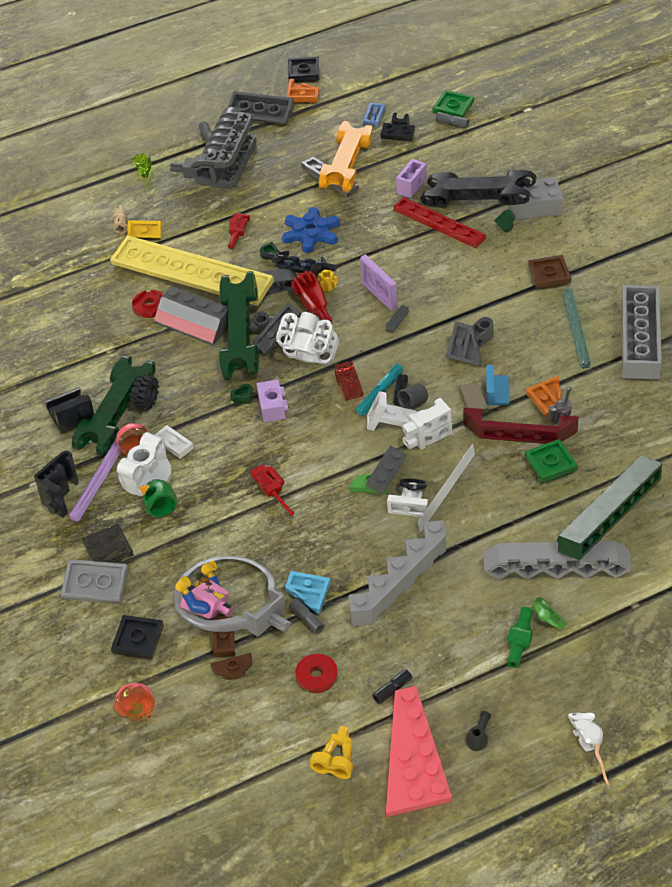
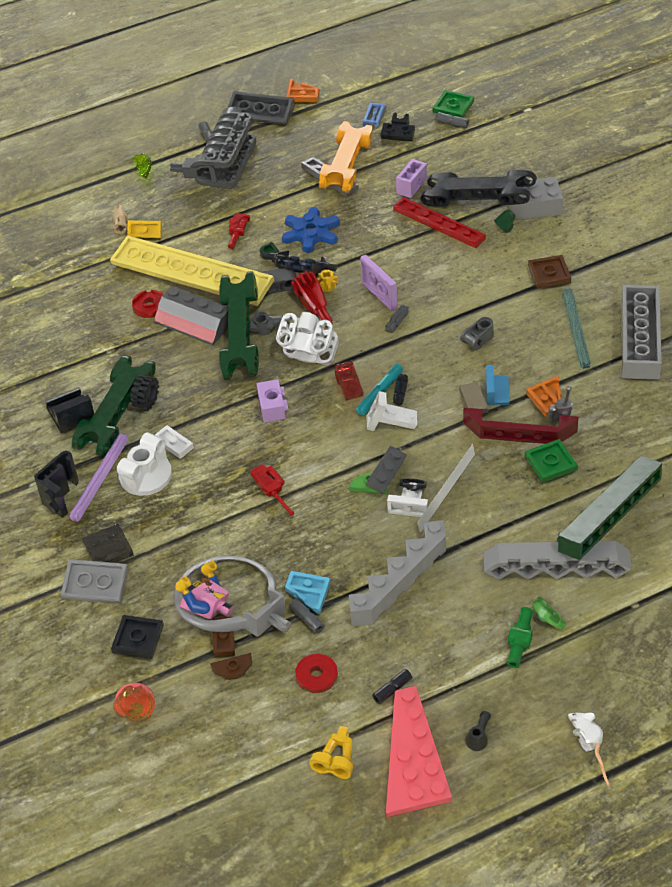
hair [116,423,149,455] -> none
green piece [140,479,177,518] -> none
dark green tile [230,384,253,404] -> none
dark grey plate [252,303,301,355] -> none
black plate [288,56,320,82] -> none
dark grey piece [398,383,428,409] -> none
white hips [402,398,452,450] -> none
dark grey wing [447,322,482,366] -> none

